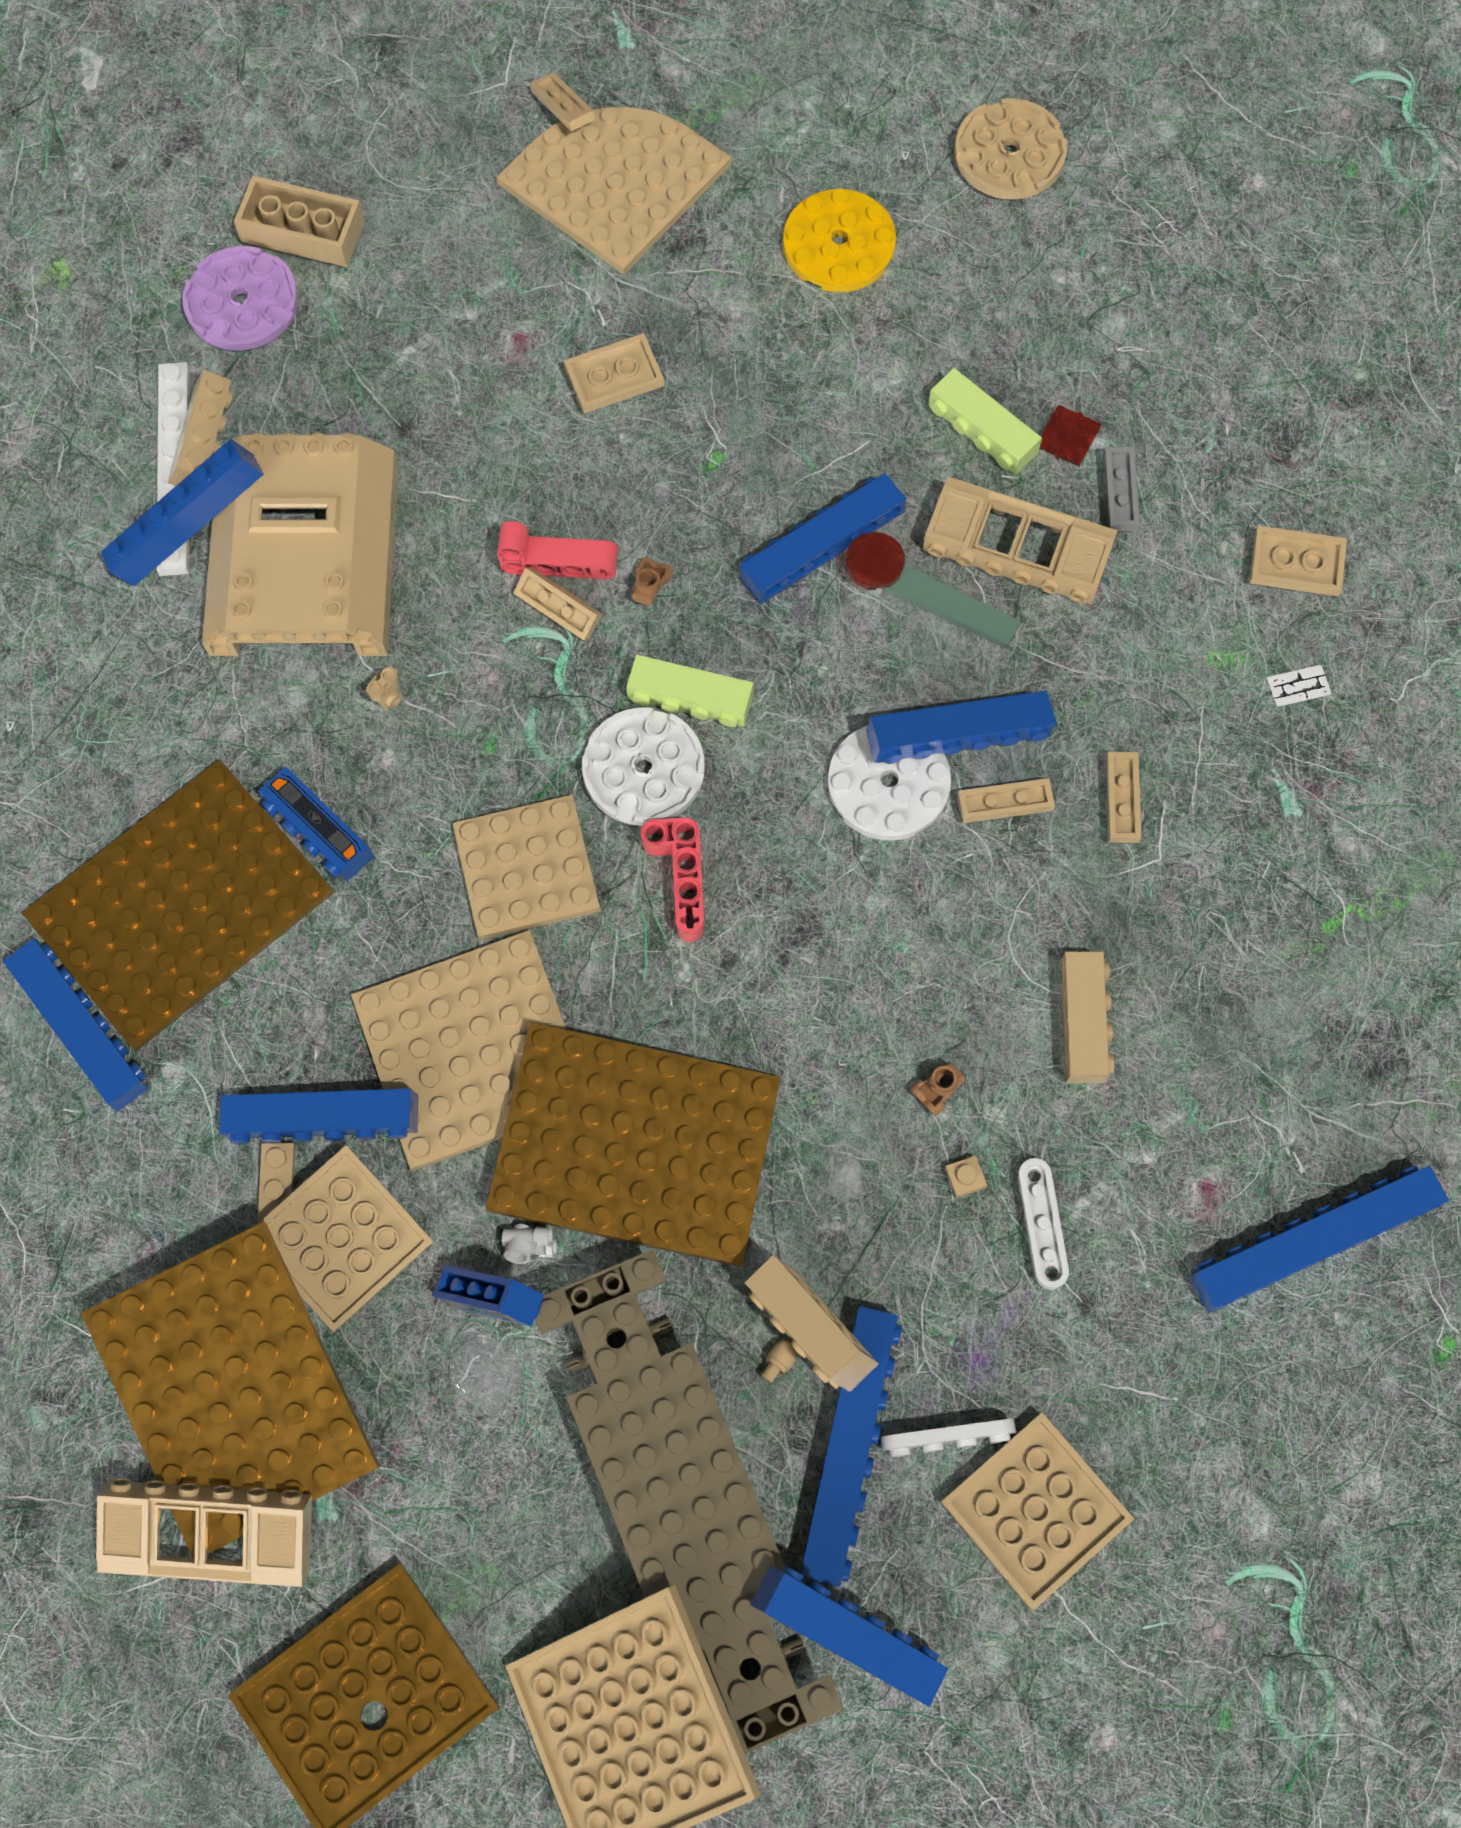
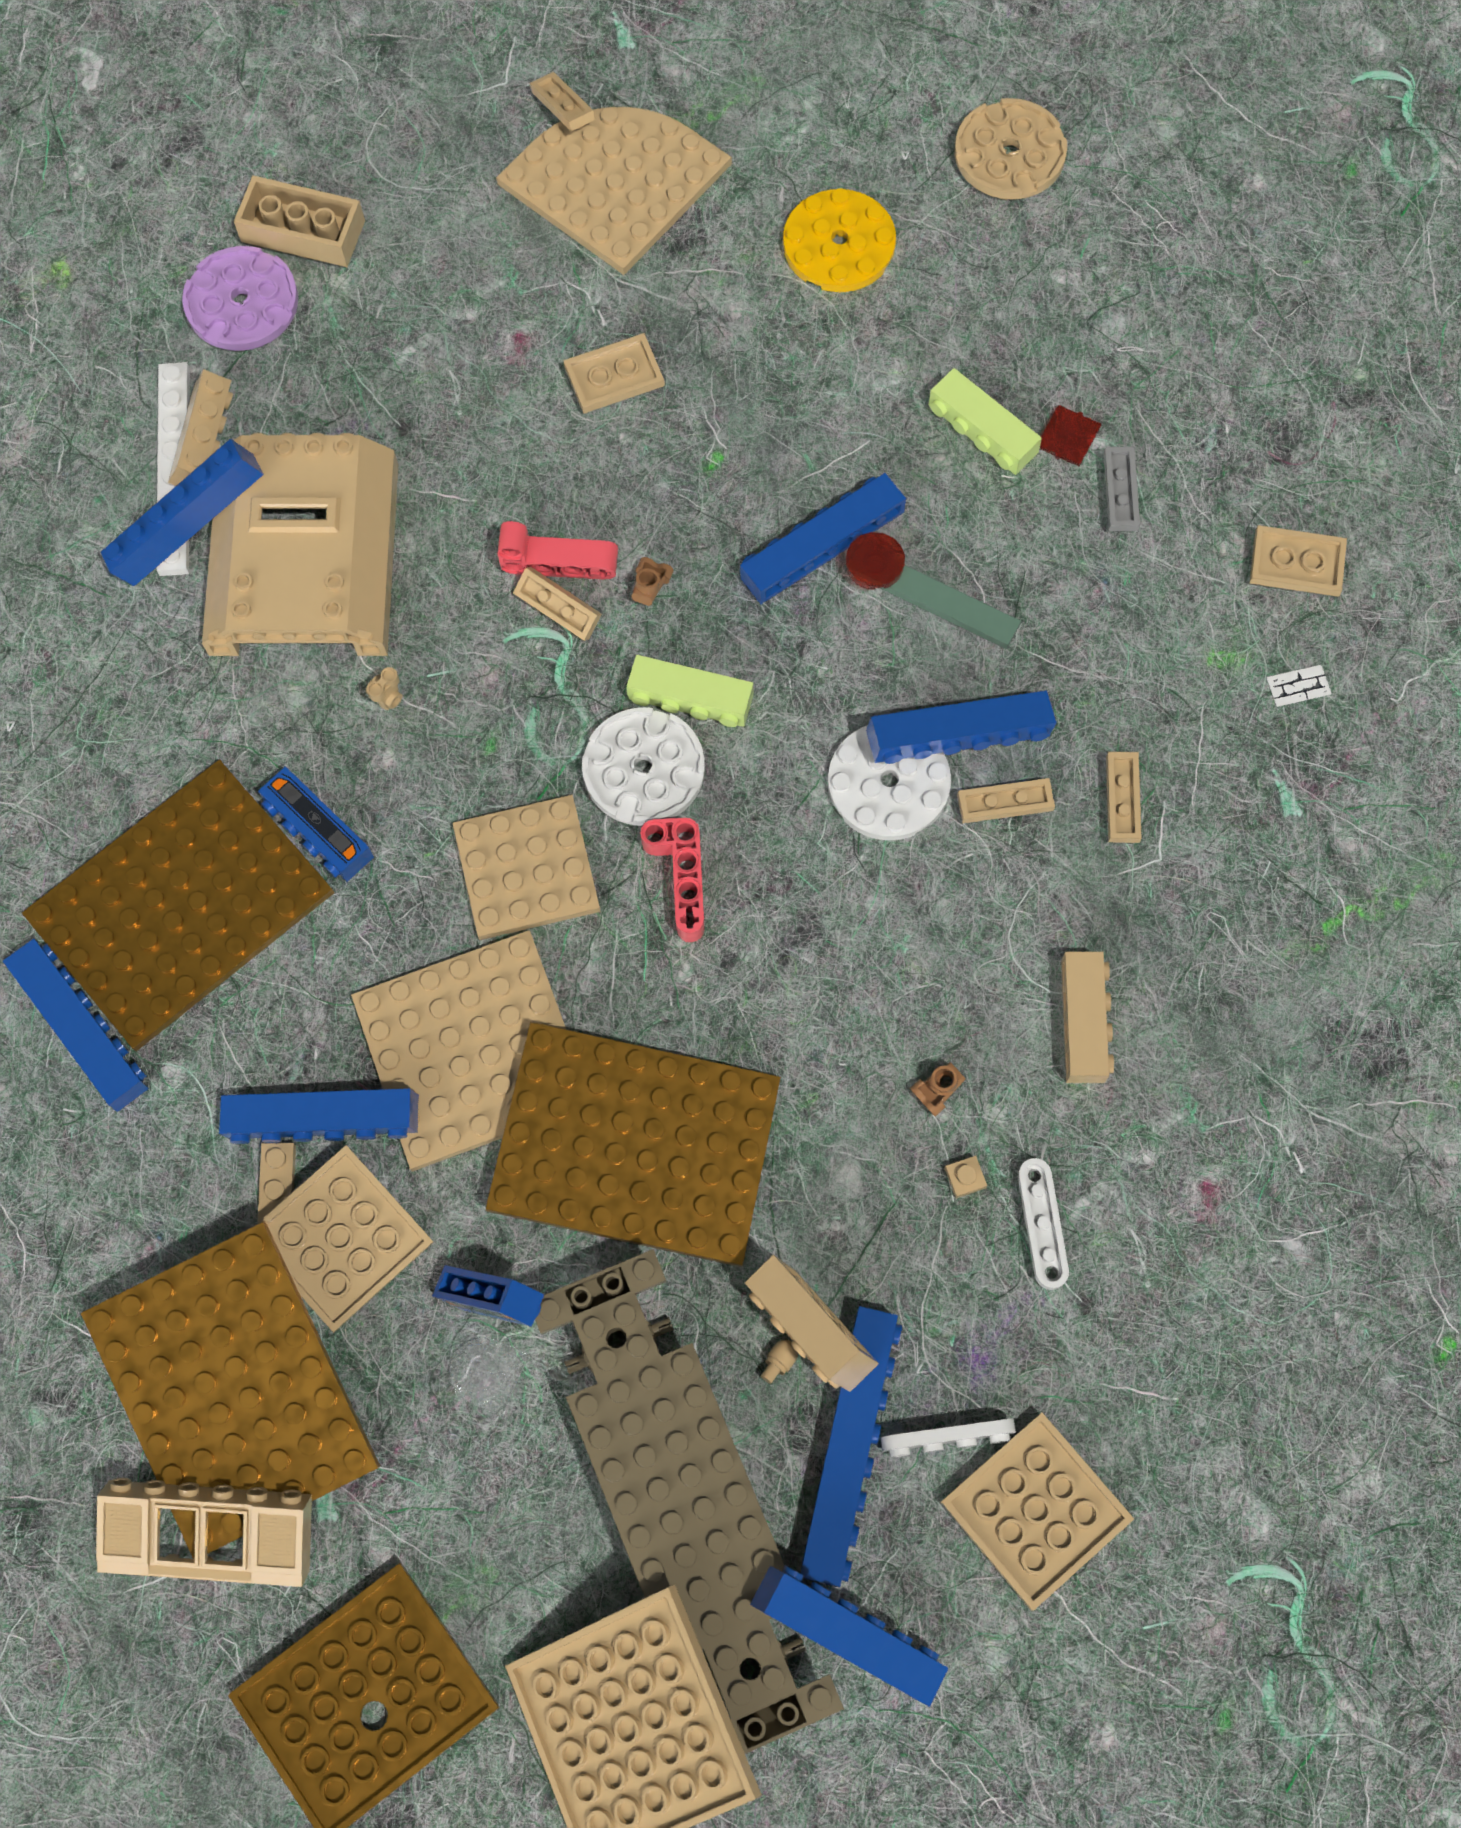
white plate [502,1224,557,1264] -> none
tan window [923,477,1118,605] -> none
blue brick [1190,1165,1449,1314] -> none

